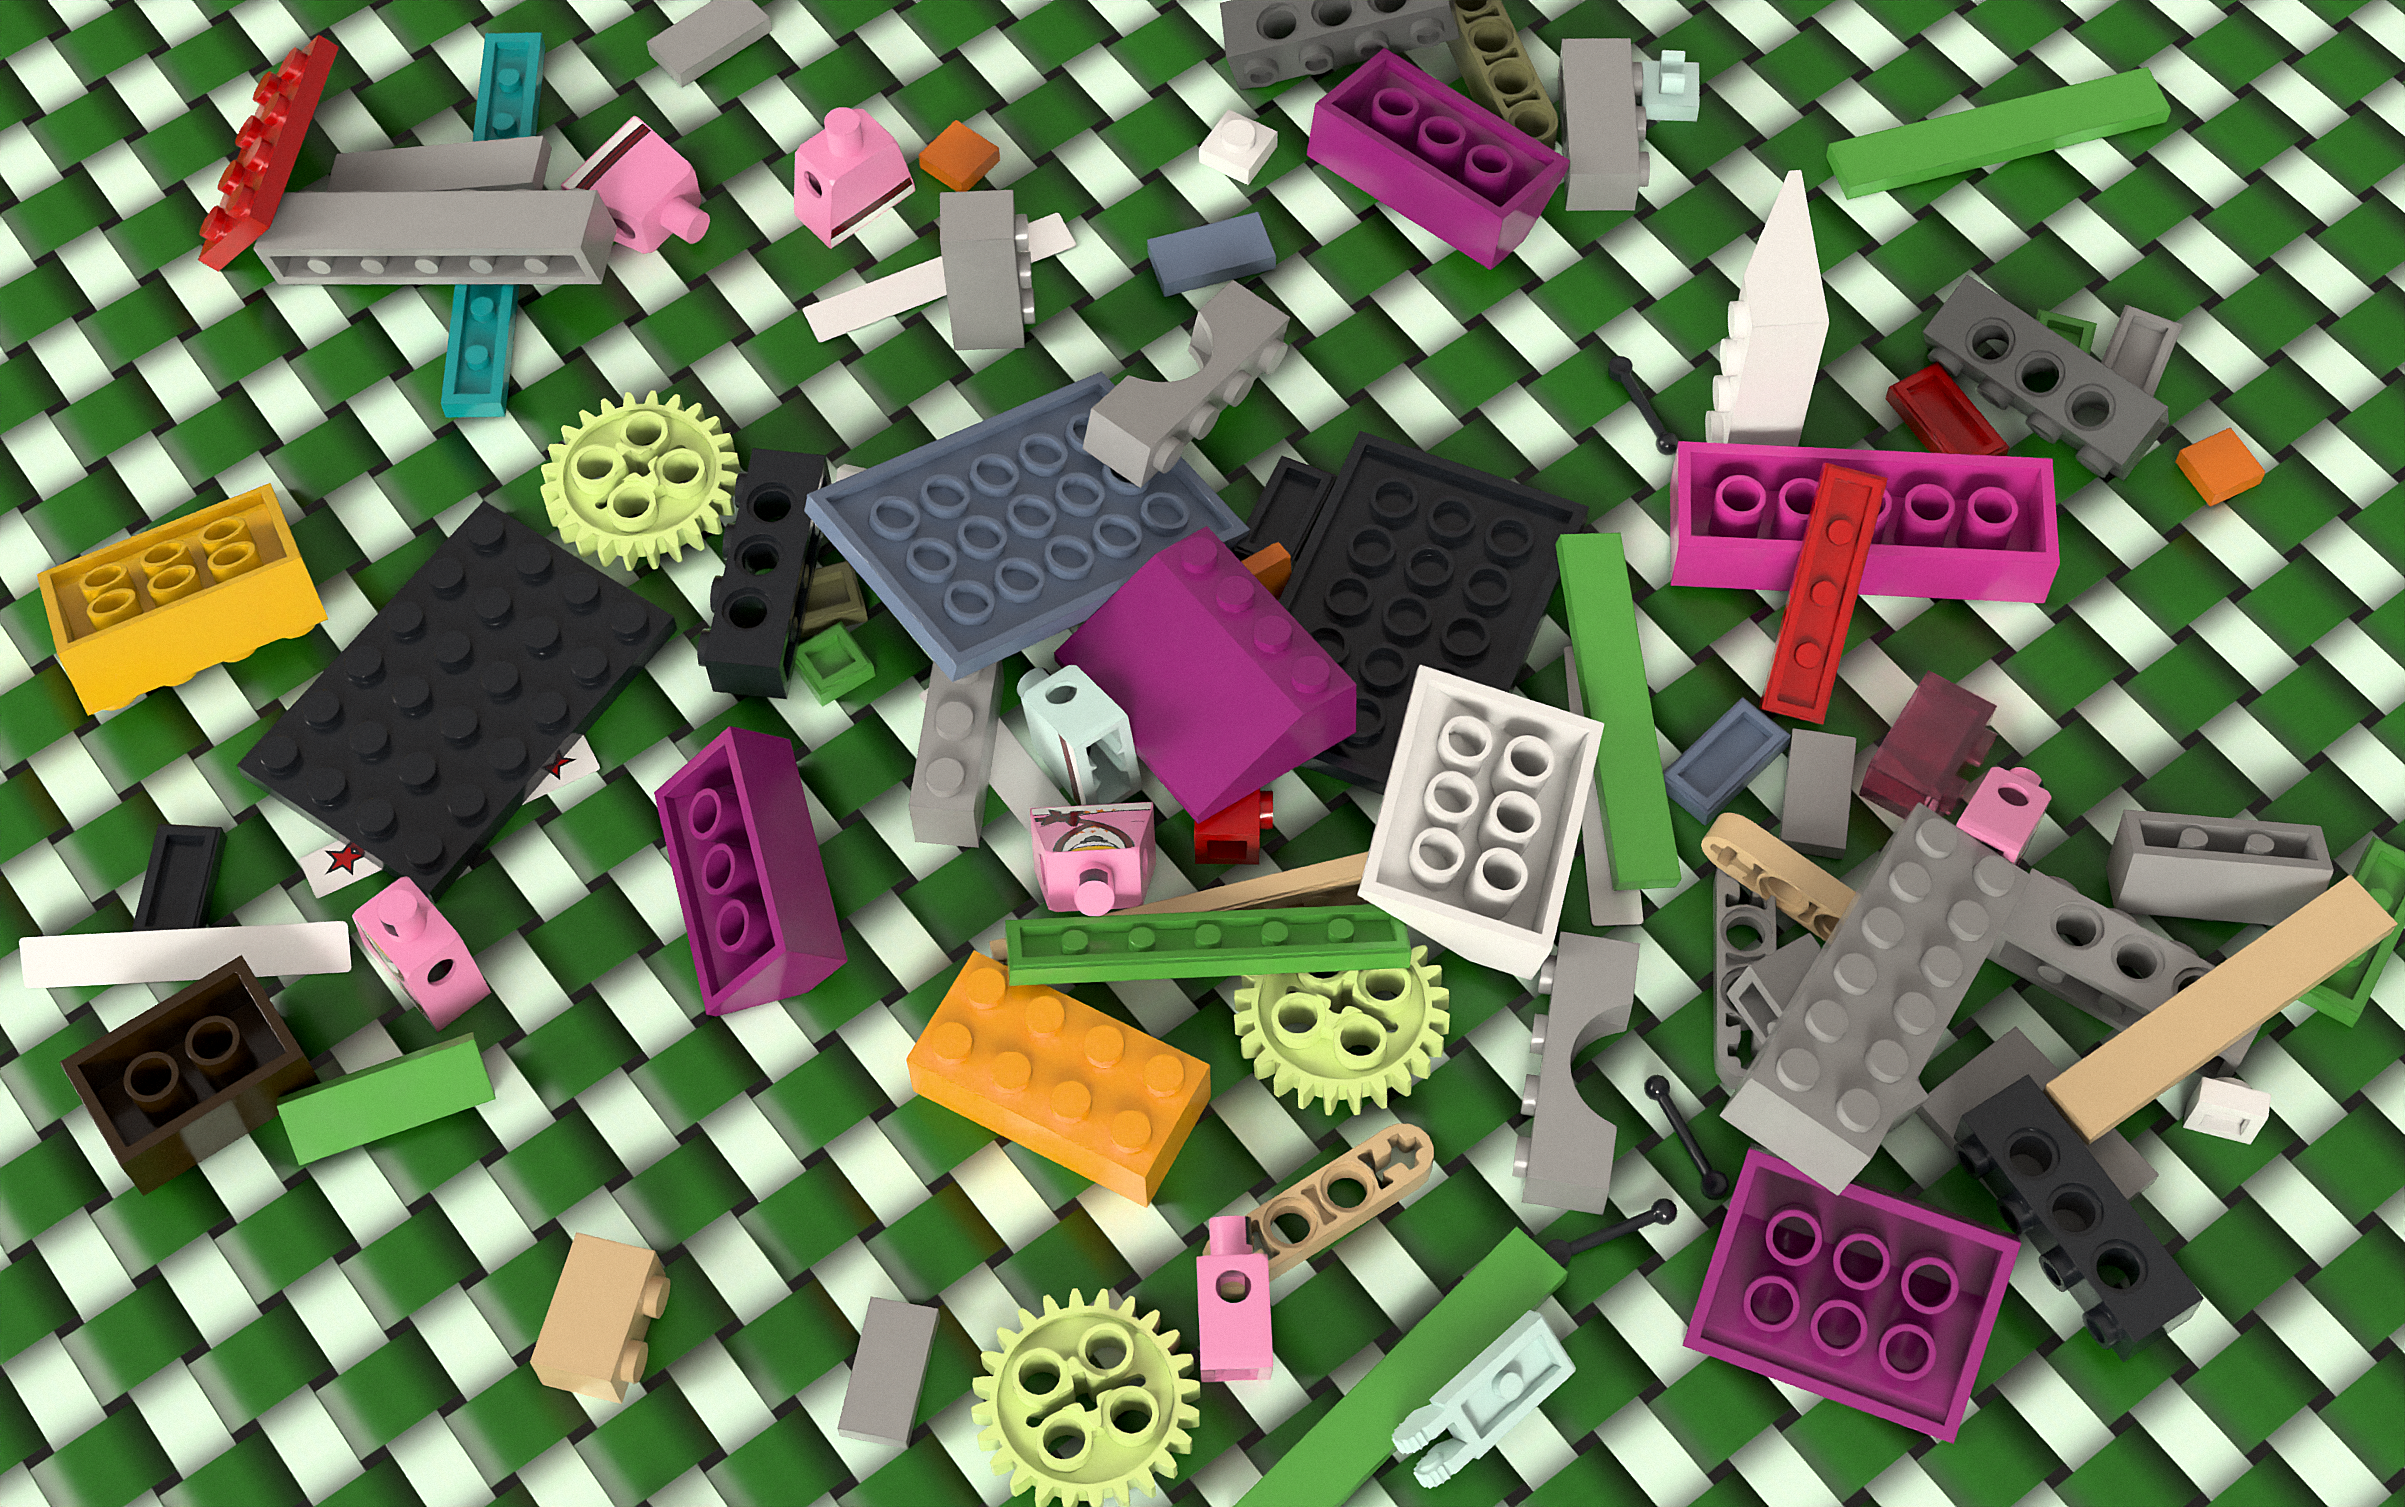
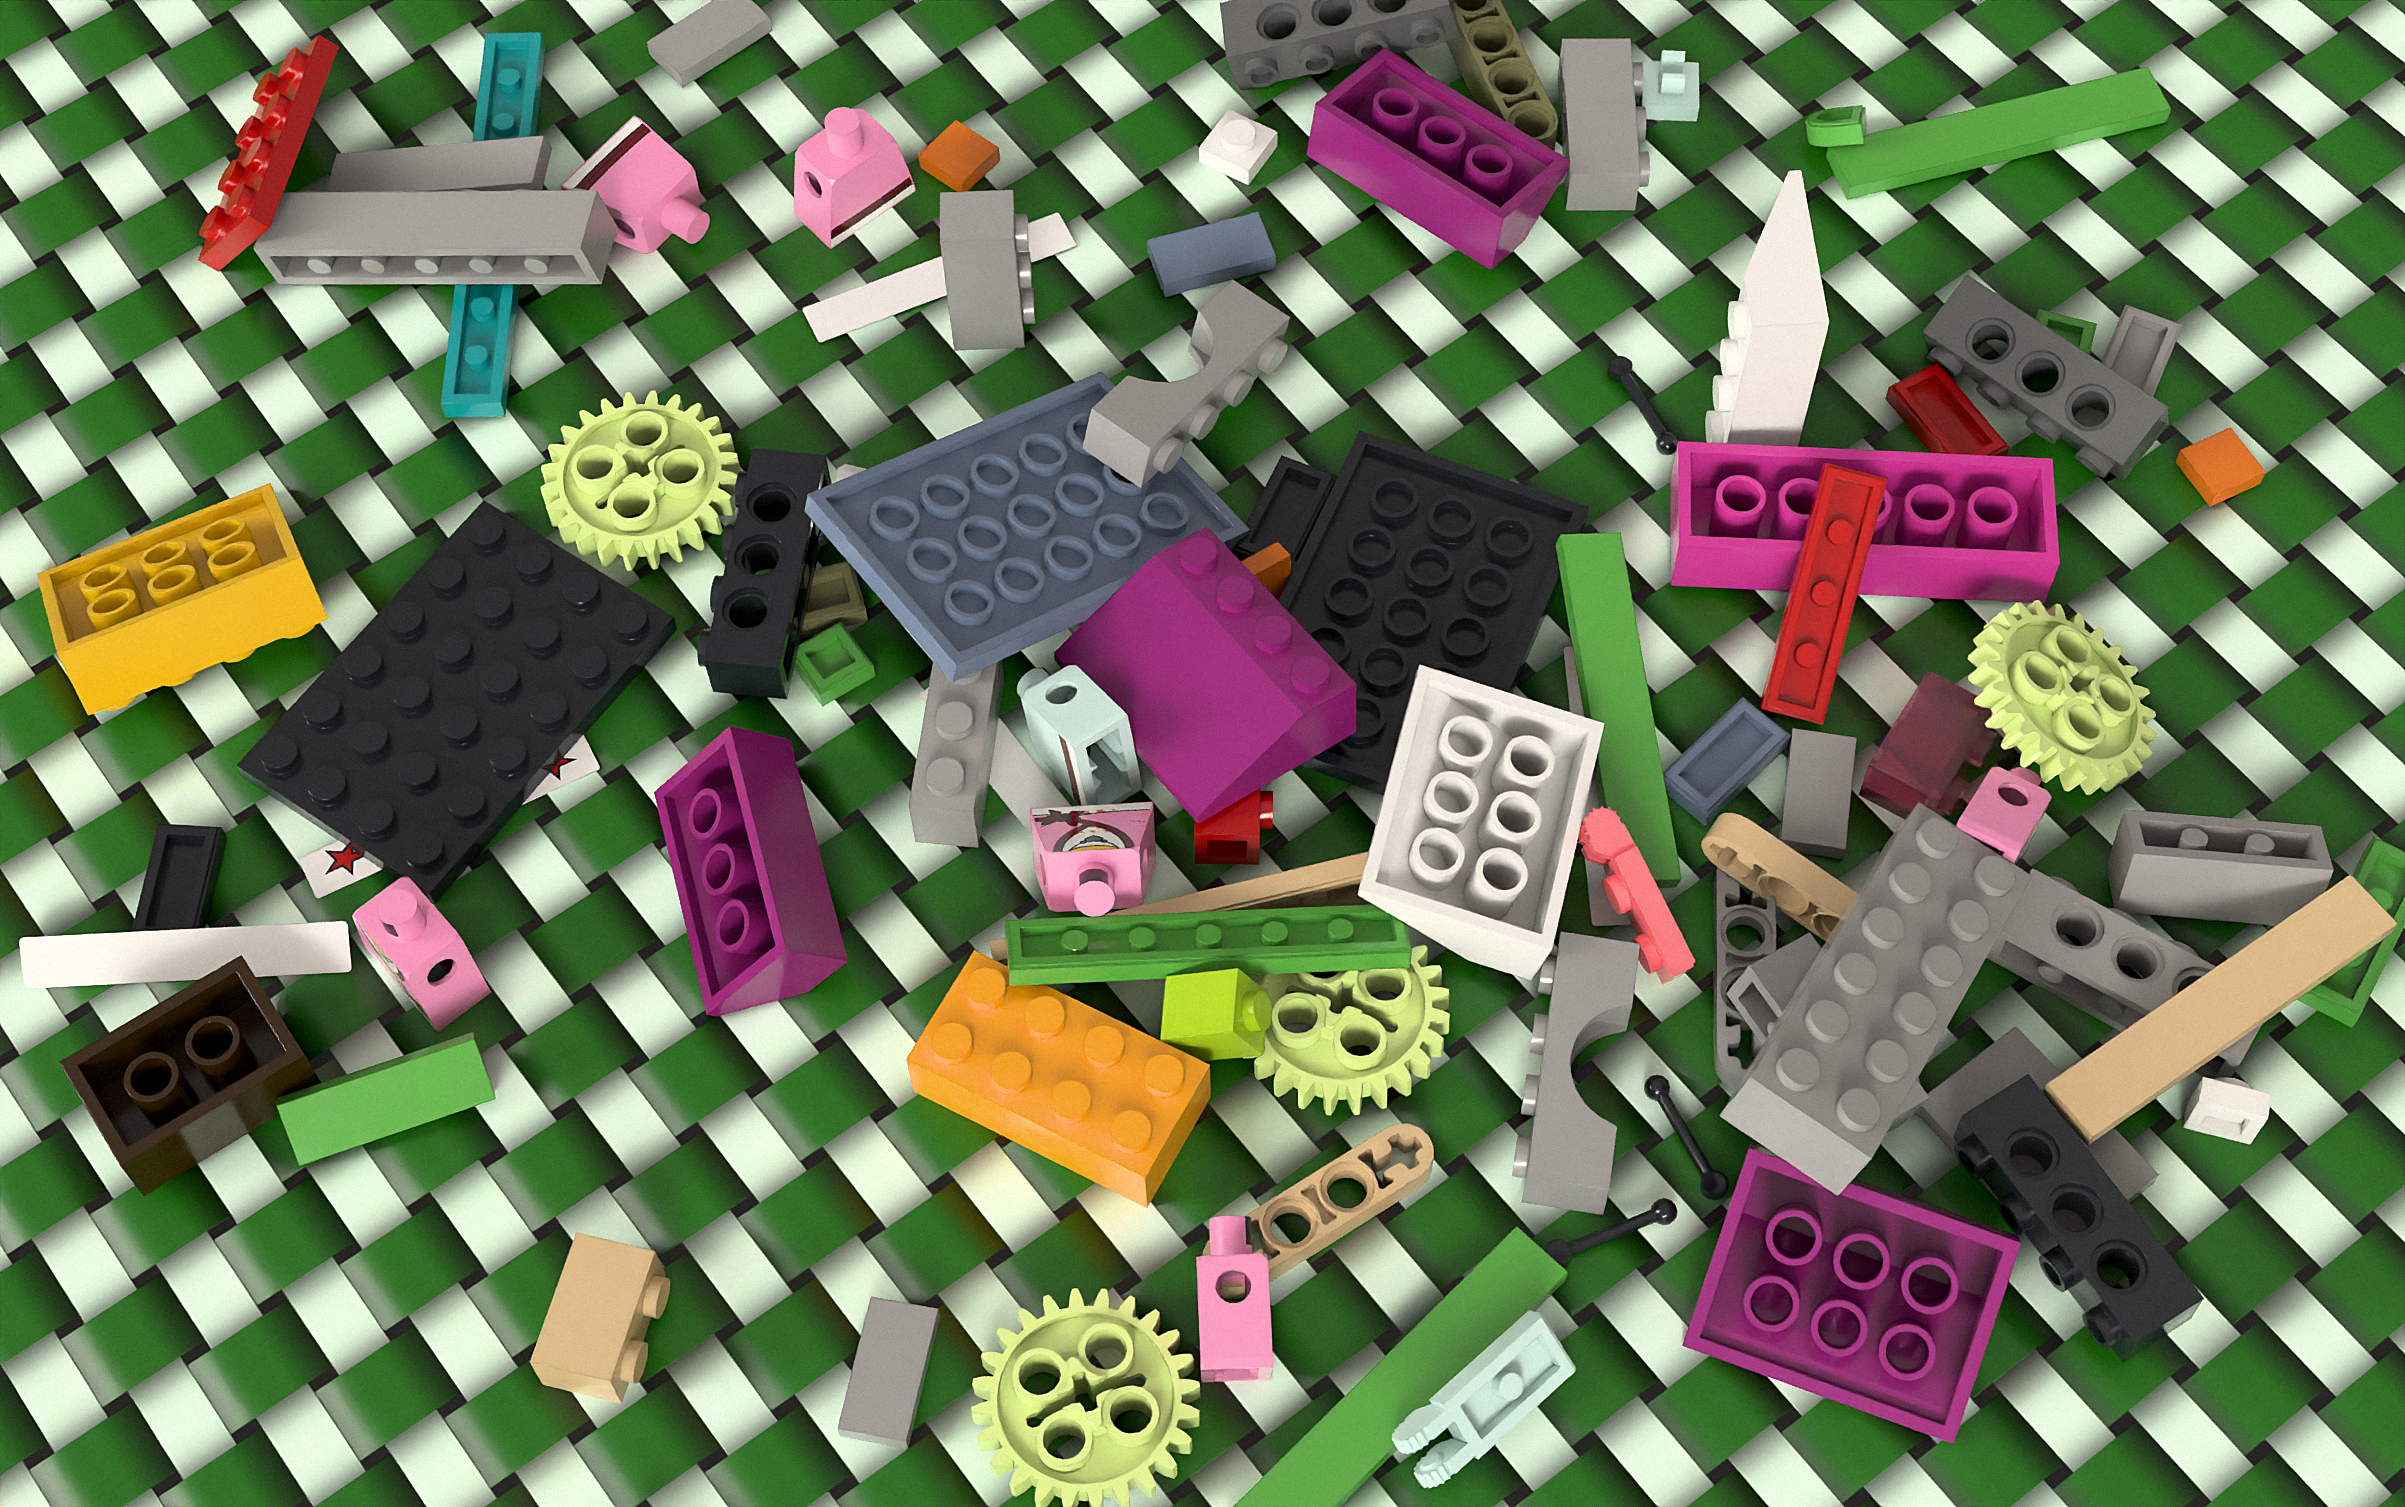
none -> lime brick [1160,968,1272,1061]
none -> coral hinge [1577,806,1696,985]
none -> bright green tile [1806,105,1867,147]
none -> yellowish green gear [1968,600,2157,795]

